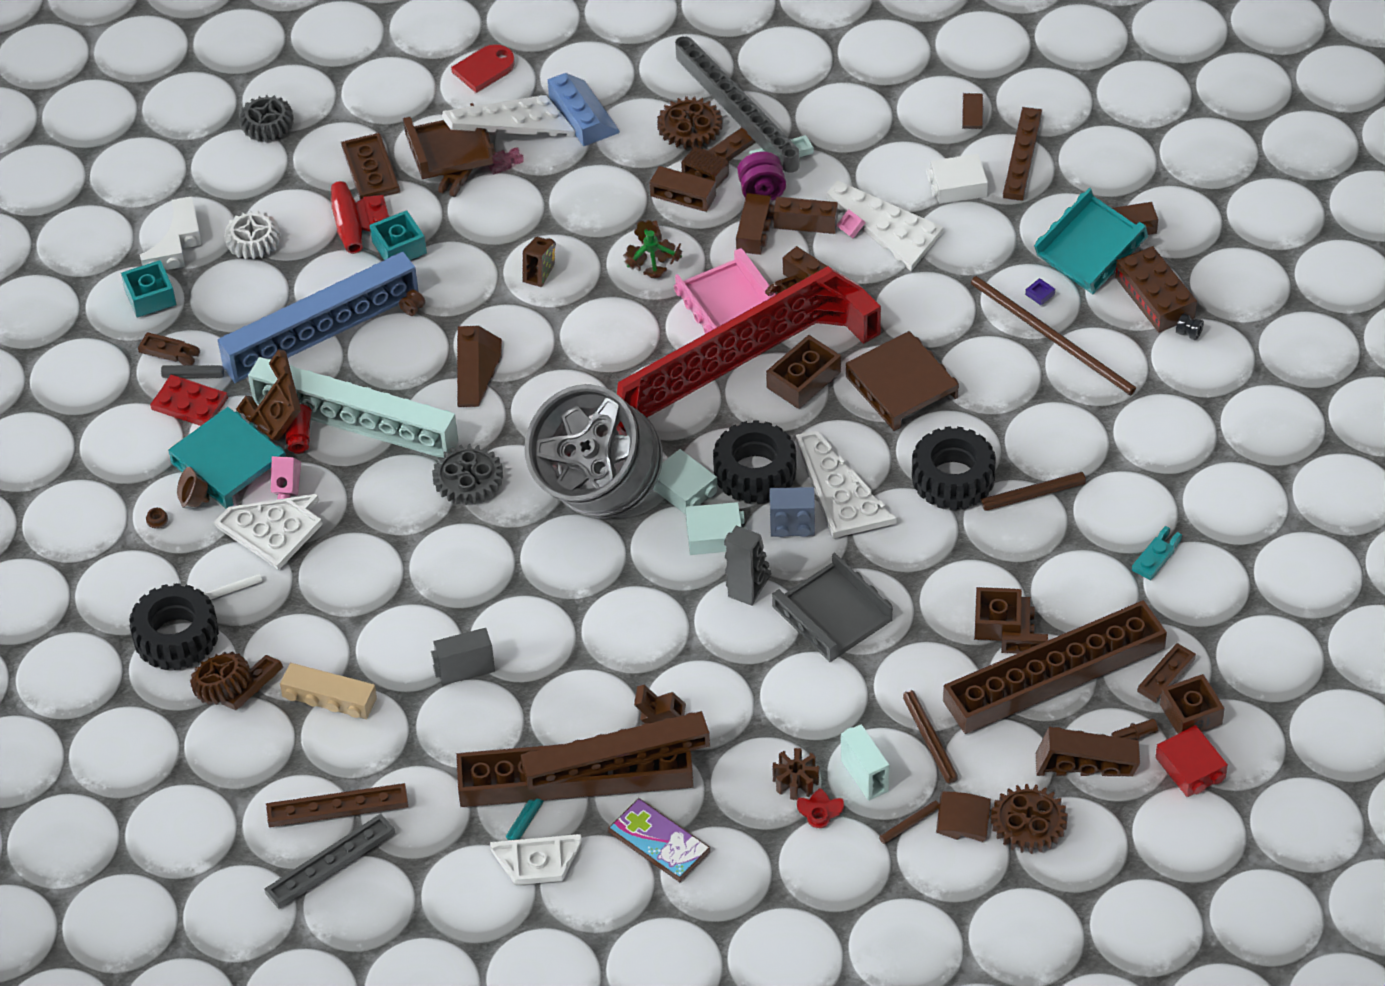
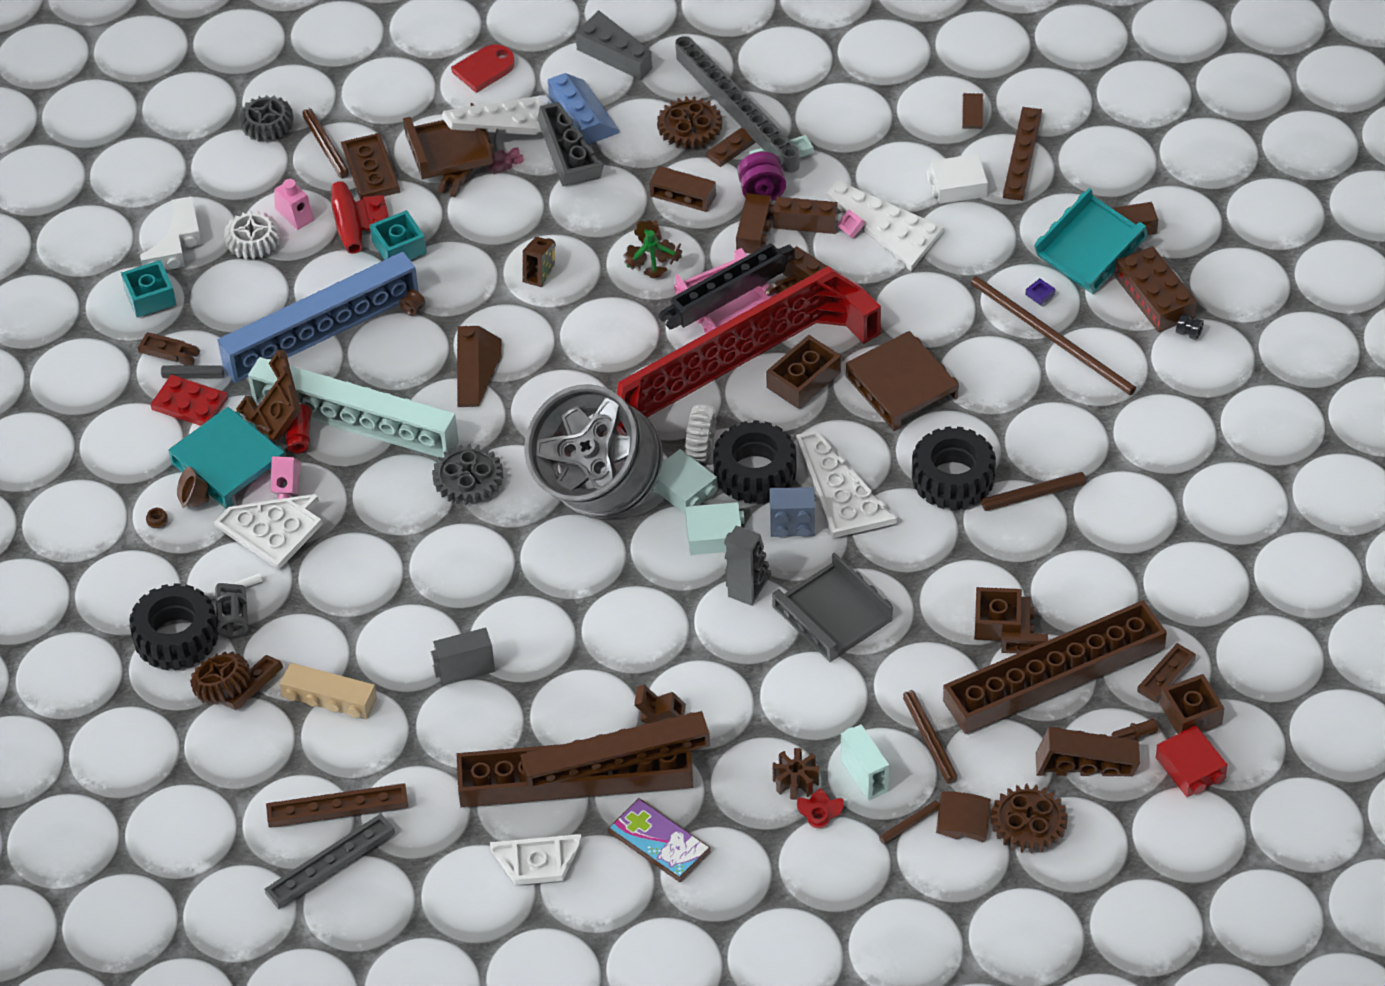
teal axle [506,799,545,841] -> none
reddish brown brick [681,146,729,189] -> none
teal hinge [1132,526,1182,581] -> none
none -> dark grey piece [215,583,248,638]
none -> bright pink torso [274,179,314,230]
none -> reddish brown axle [302,108,349,178]
none -> dark grey wedge [537,102,604,186]
none -> dark grey wedge [575,10,652,80]
none -> black hinge [658,244,795,330]
none -> white gear [685,404,716,463]

